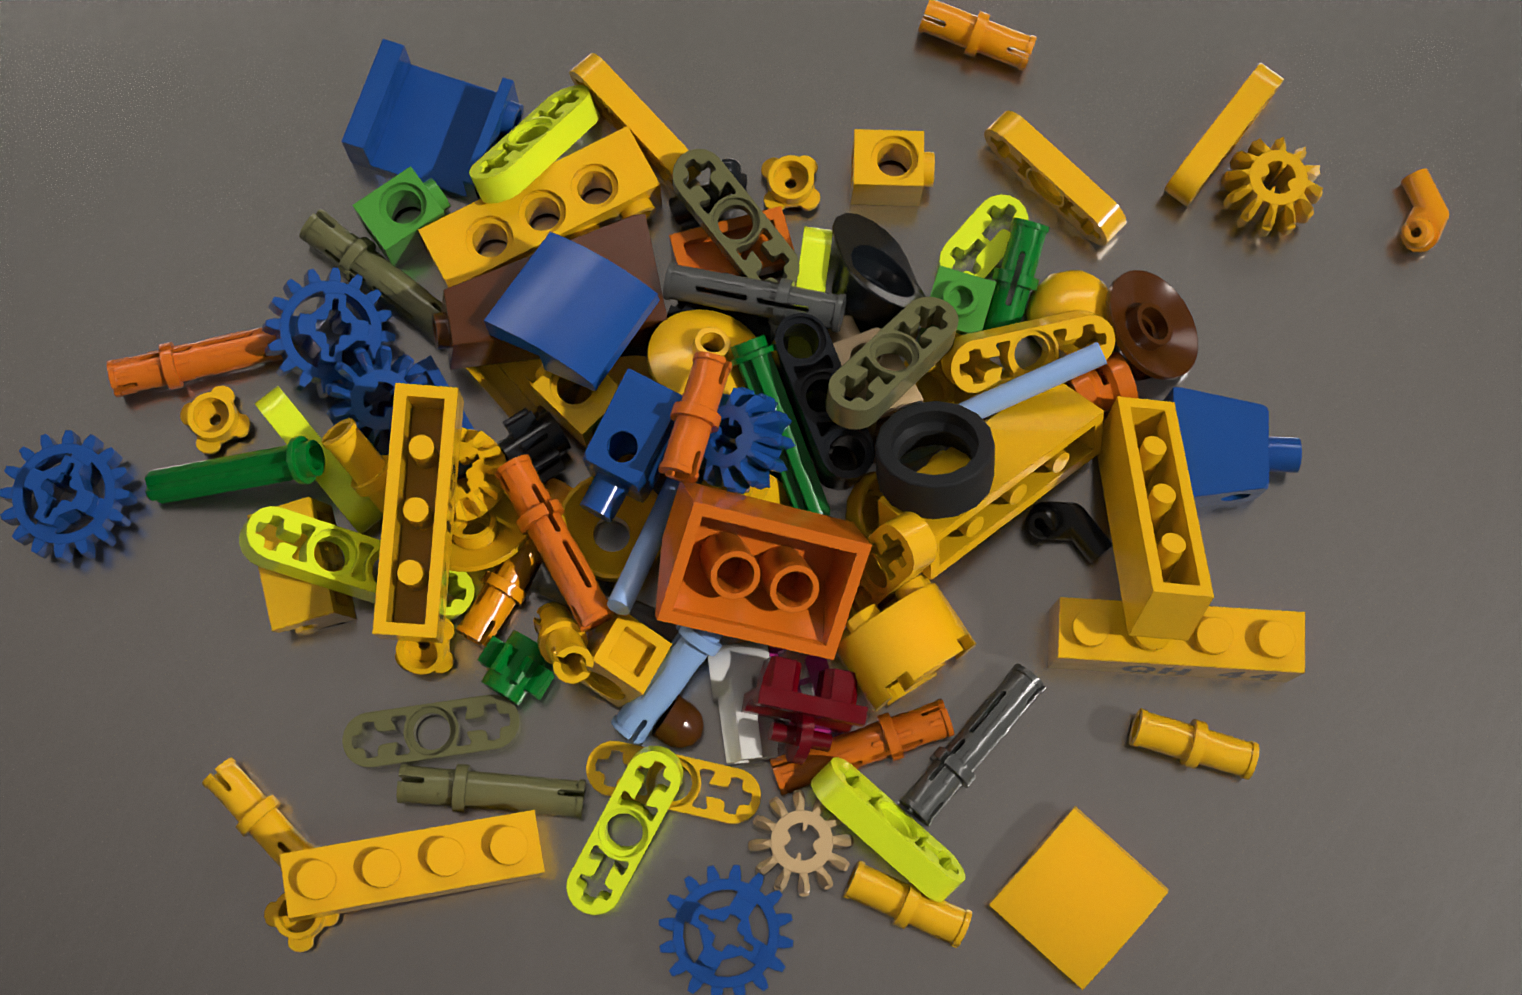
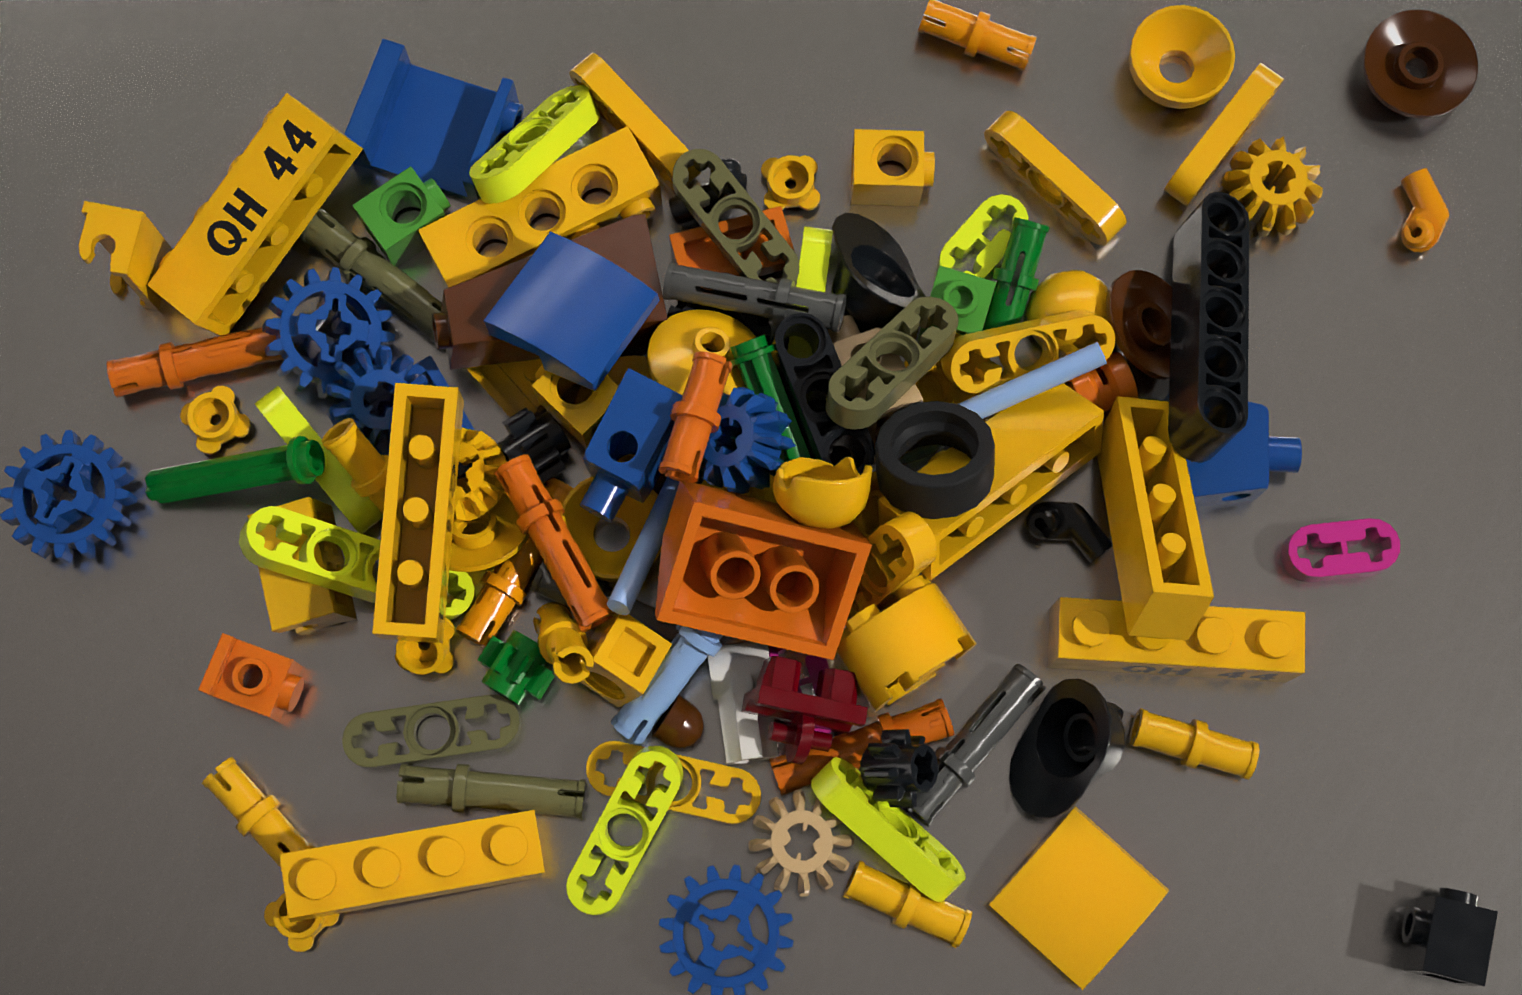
none -> yellow hinge [79,201,172,311]
none -> yellow brick [147,93,363,336]
none -> orange brick [198,633,304,723]
none -> yellow hair [773,457,873,529]
none -> black gear [860,729,938,807]
none -> black piece [1009,679,1125,818]
none -> yellow piece [1129,5,1235,109]
none -> black beam [1168,192,1249,463]
none -> dark pink beam [1281,518,1400,582]
none -> reddish brown dish [1362,10,1478,119]
none -> black brick [1402,888,1498,986]

